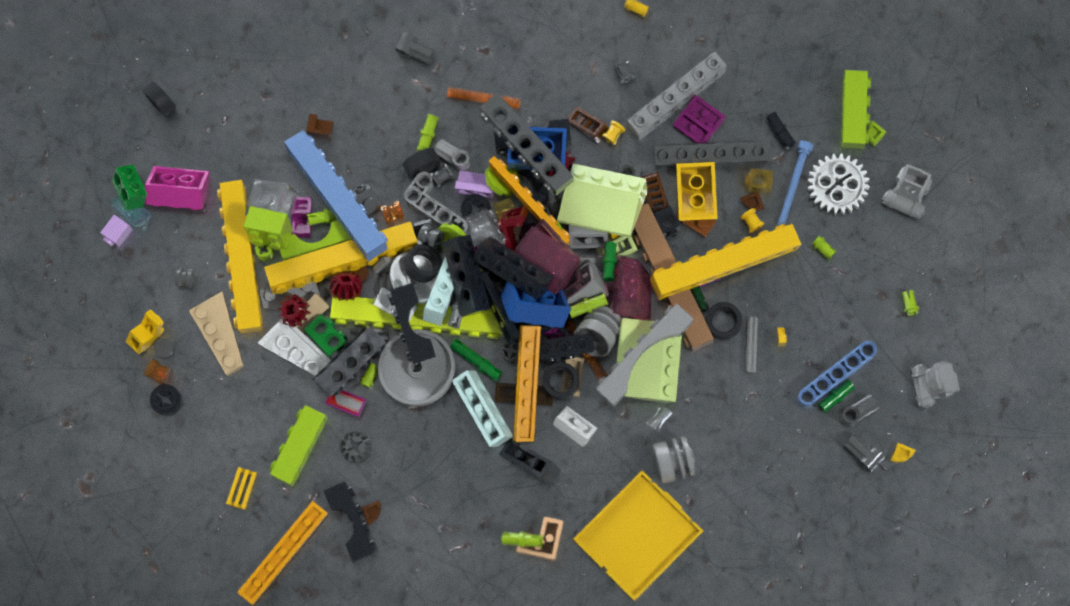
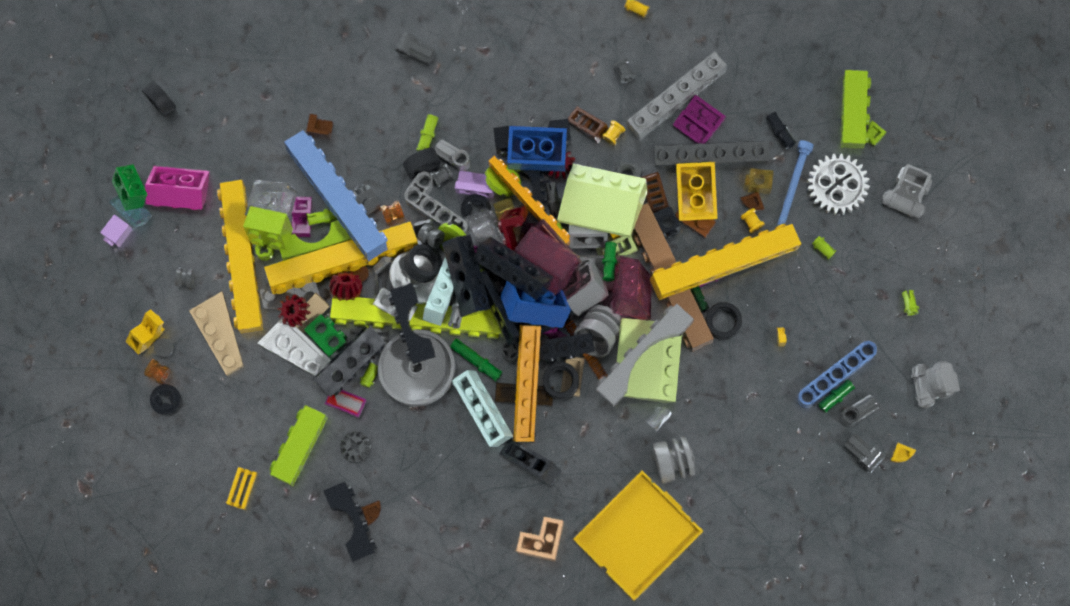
light orange plate [237,501,328,605] -> none
orange piece [446,87,521,109] -> none
dark grey brick [480,93,574,196] -> none
lime pin [502,532,543,548] -> none
white slope [553,406,598,447] -> none
lime pin [570,293,608,318] -> none
light grey axle [745,317,758,373] -> none

